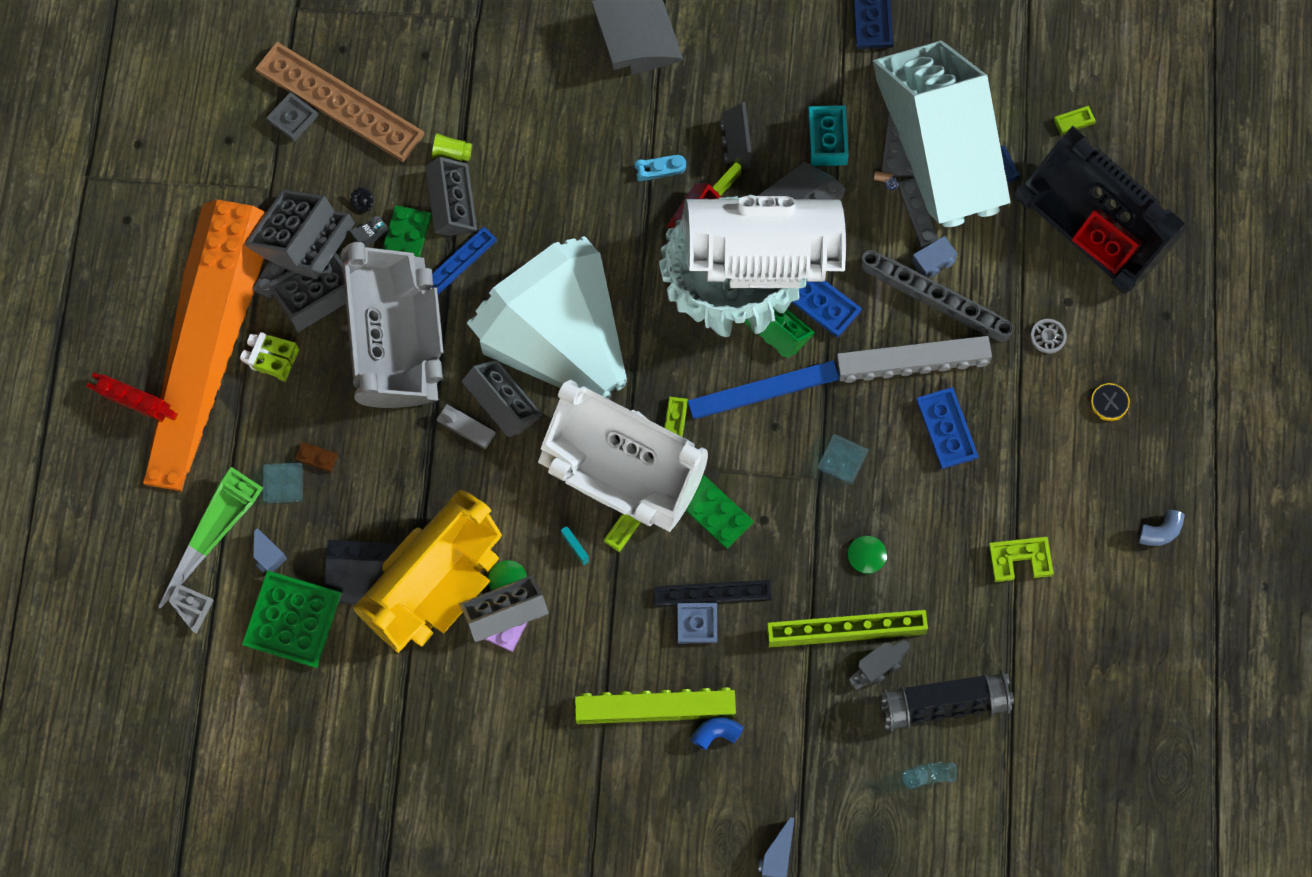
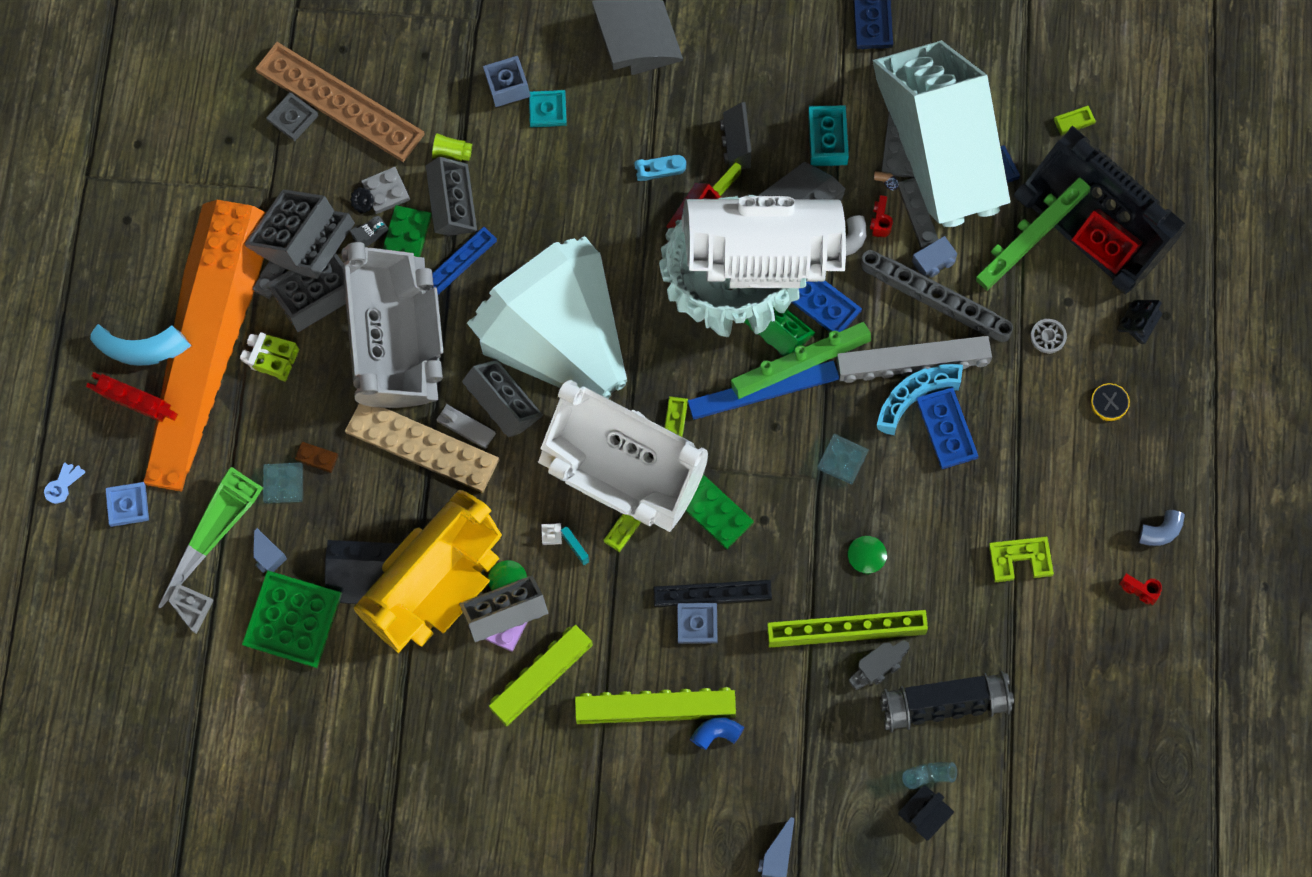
none -> light blue piece [44,463,85,504]
none -> medium azure brick [90,324,192,366]
none -> medium blue plate [106,482,149,527]
none -> tan plate [345,403,499,493]
none -> light grey plate [362,167,410,214]
none -> sand blue brick [483,56,530,107]
none -> lime brick [489,625,593,727]
none -> teal tile [529,90,567,127]
none -> white tile [541,523,562,545]
none -> bright green piece [731,322,871,399]
none -> light grey cylinder [846,215,867,256]
none -> red plate [870,195,893,237]
none -> medium azure brick [877,364,963,435]
none -> black bracket [898,785,954,841]
none -> bright green piece [976,177,1091,291]
none -> black bracket [1117,300,1163,344]
none -> red plate [1119,573,1162,605]

